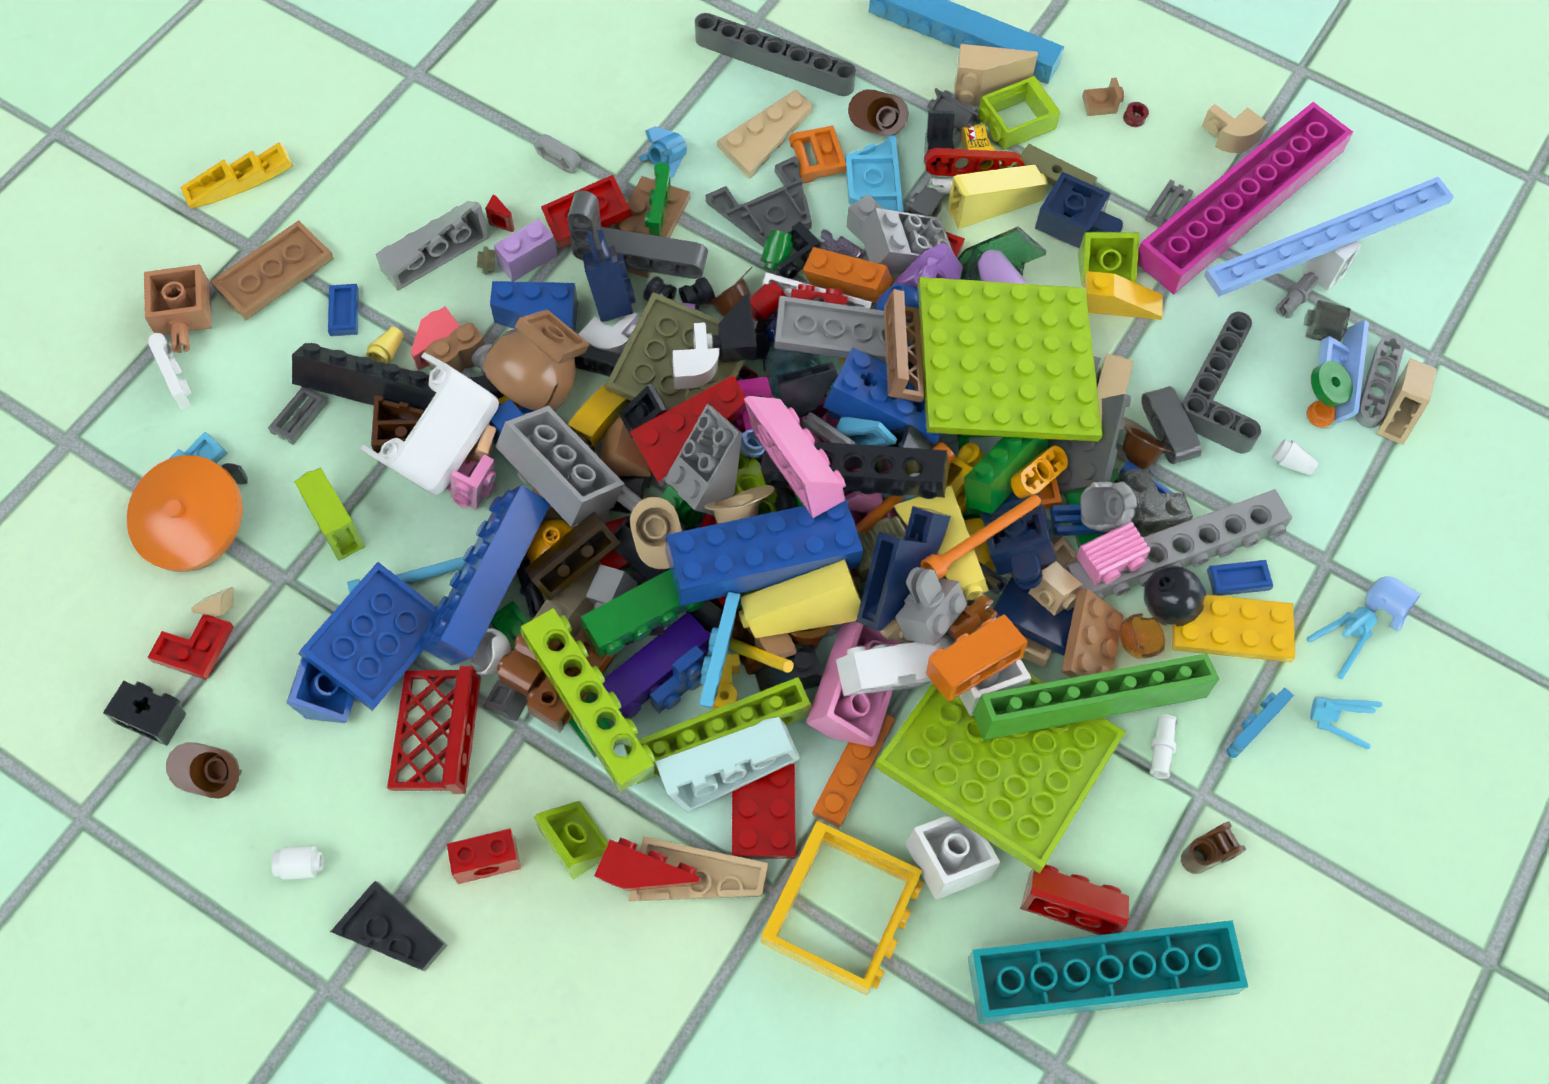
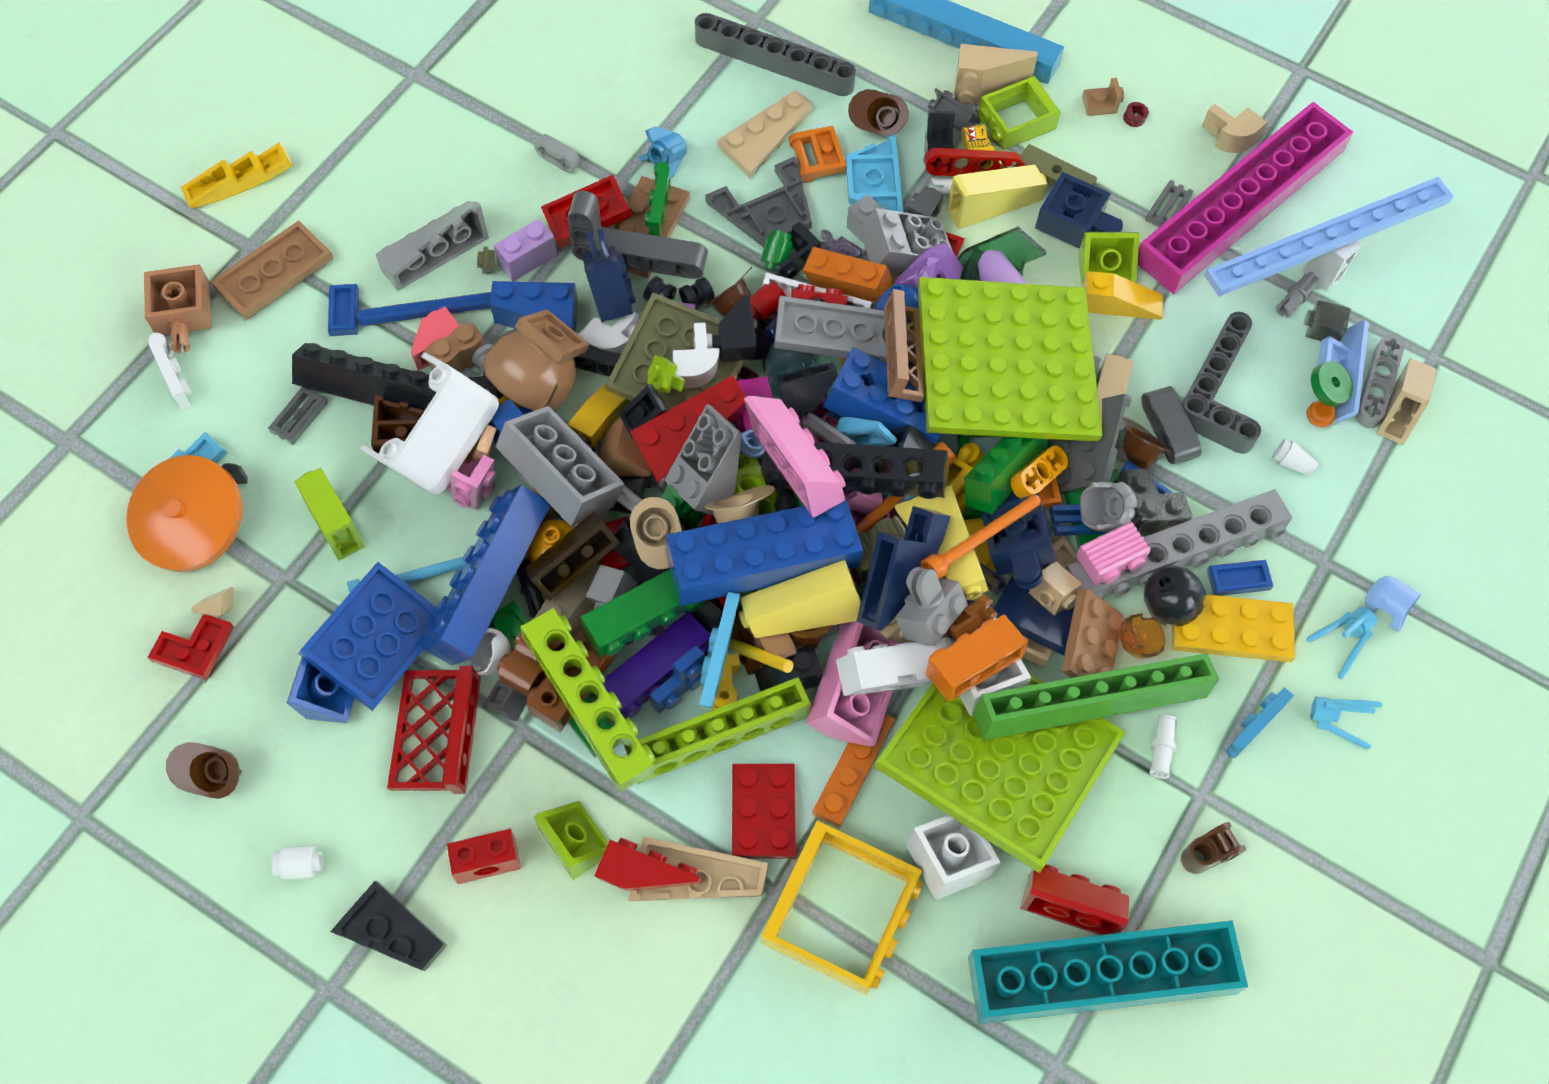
black brick [103,680,187,746] -> none
light yellow cone [366,327,404,364] -> none
red slope [485,195,515,232] -> none
light aqua wedge [655,717,800,813] -> none
none -> blue axle [357,292,491,326]
none -> lime plate [647,355,685,393]

